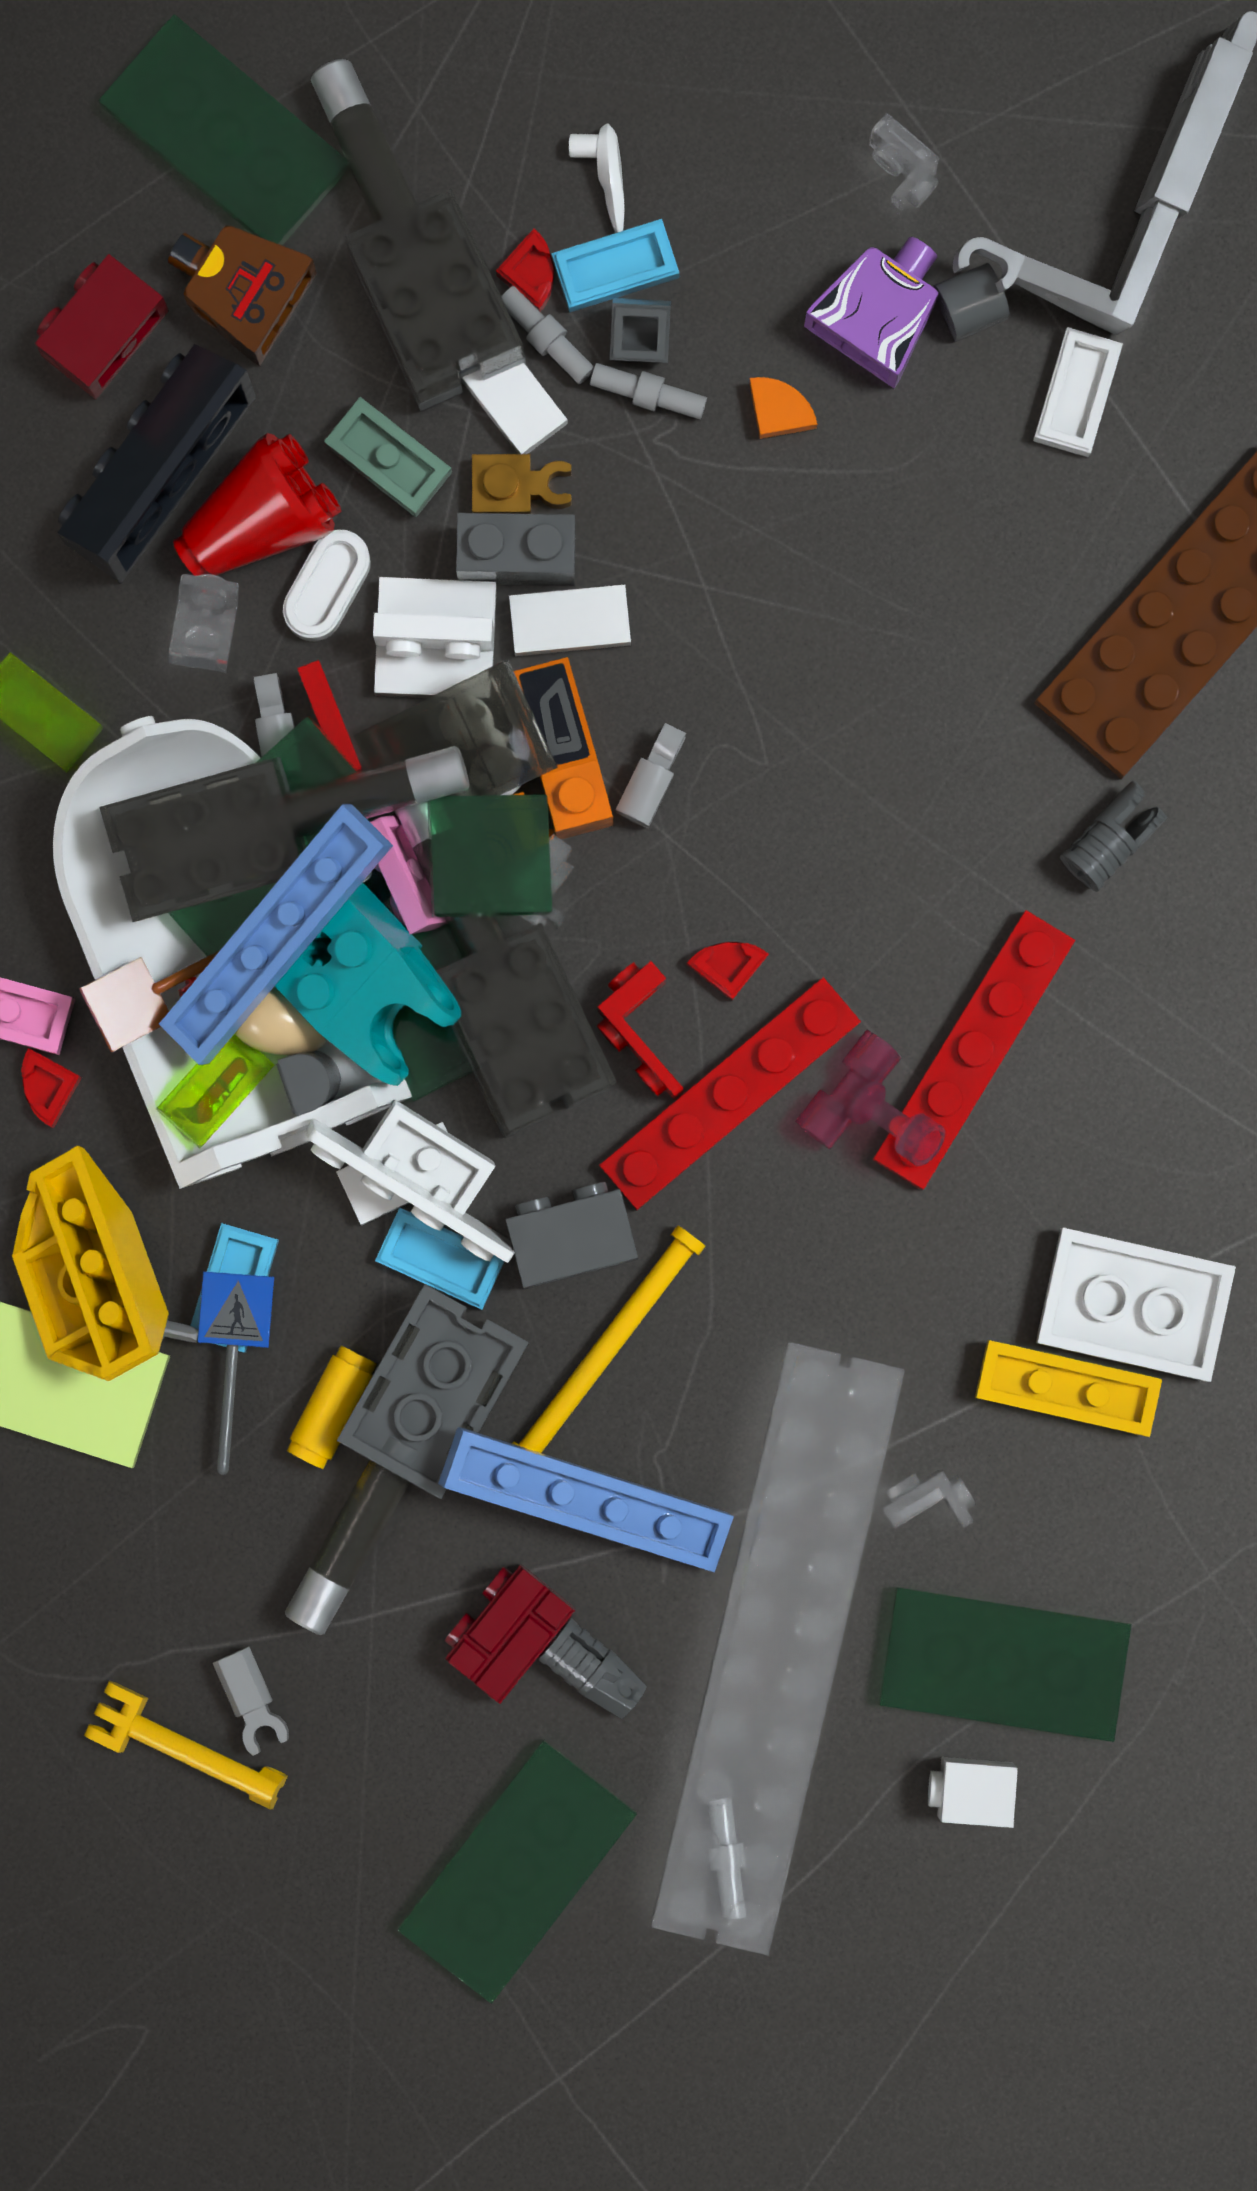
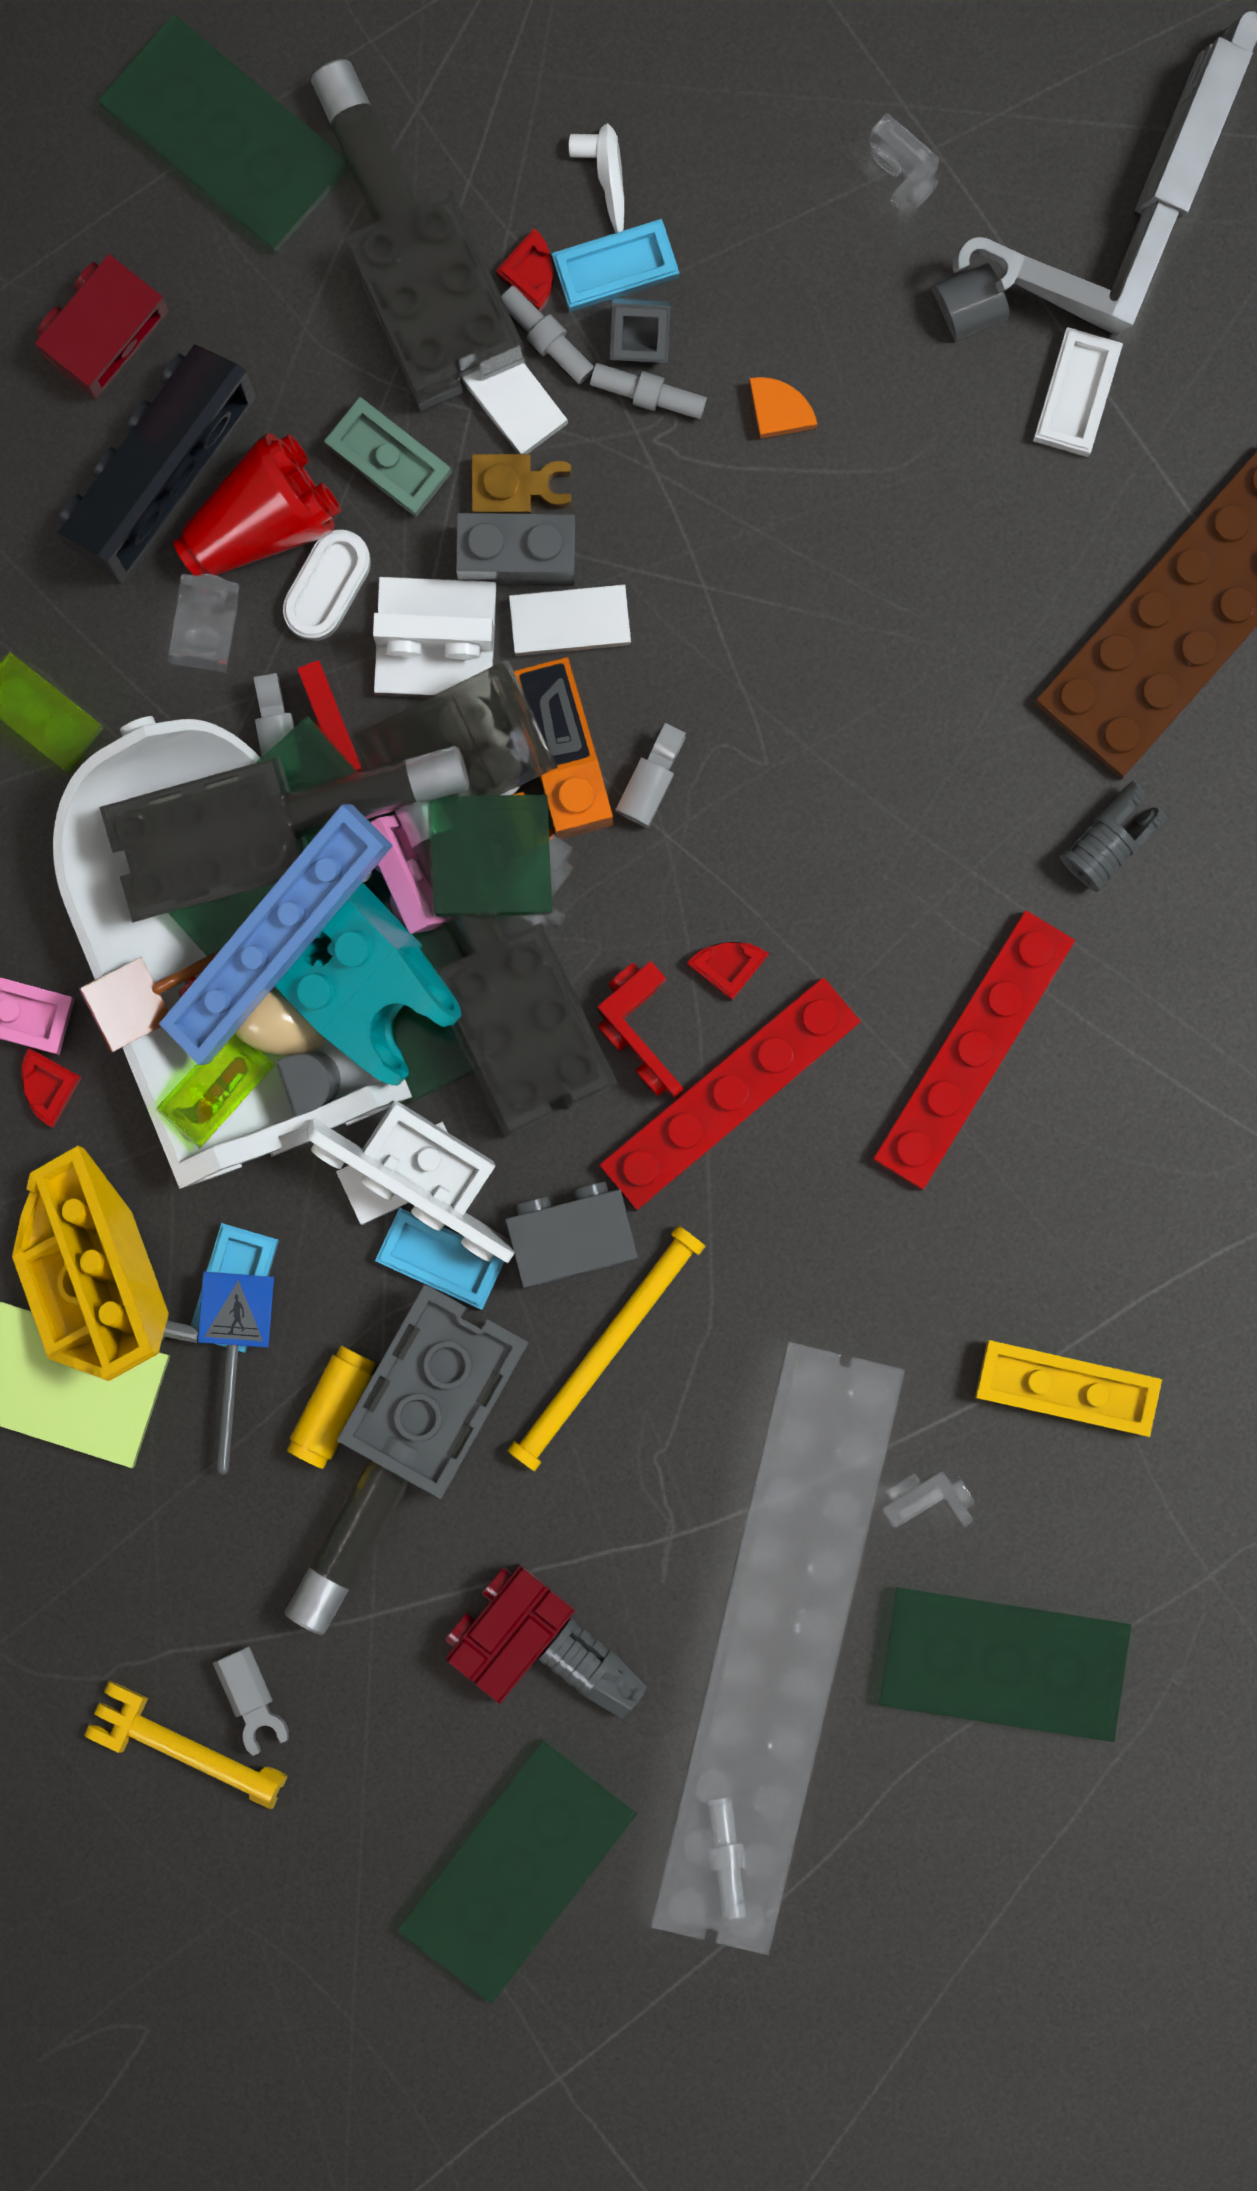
reddish brown torso [168,225,317,366] -> none
medium blue plate [438,1427,734,1572] -> none
clear pink bar [795,1030,945,1166] -> none
medium lavender torso [804,237,938,388] -> none
white brick [928,1757,1018,1828] -> none
white plate [1036,1228,1236,1382] -> none

